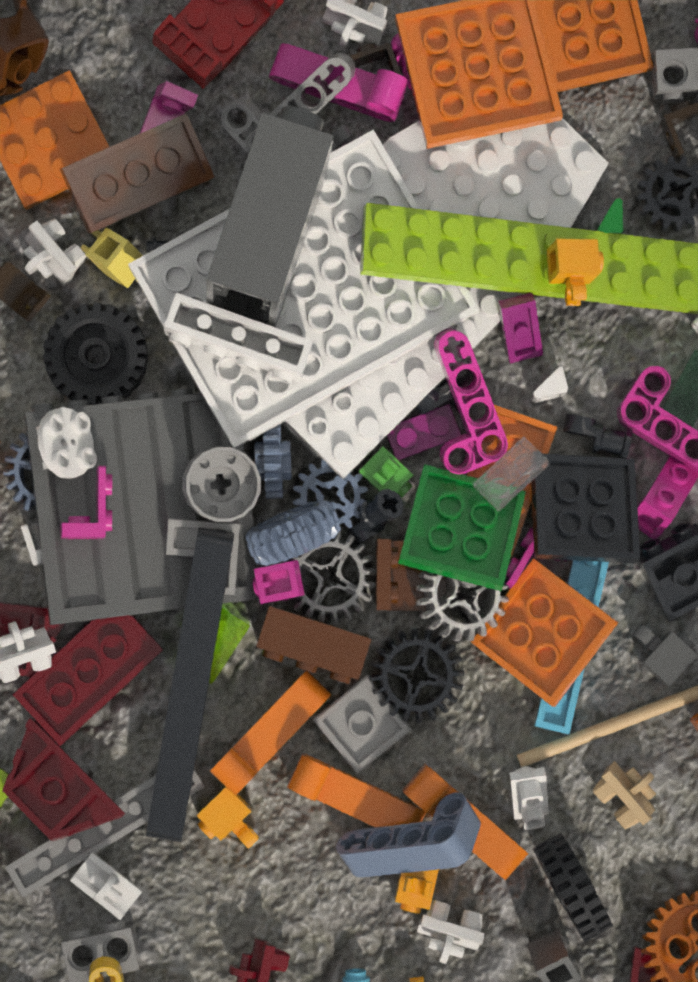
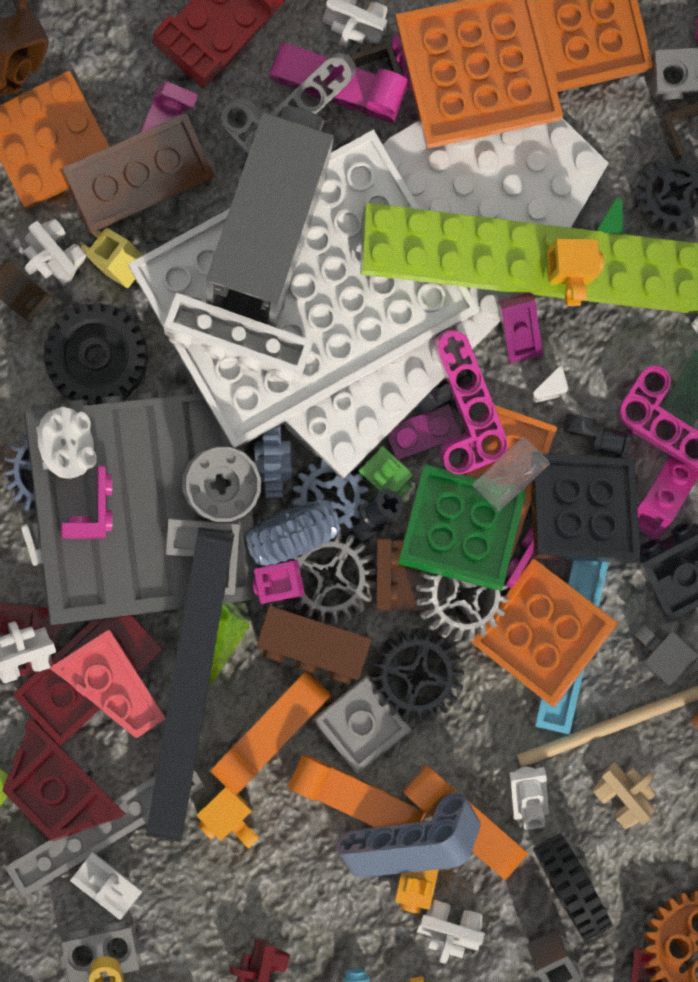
none -> coral wing [50,629,166,738]

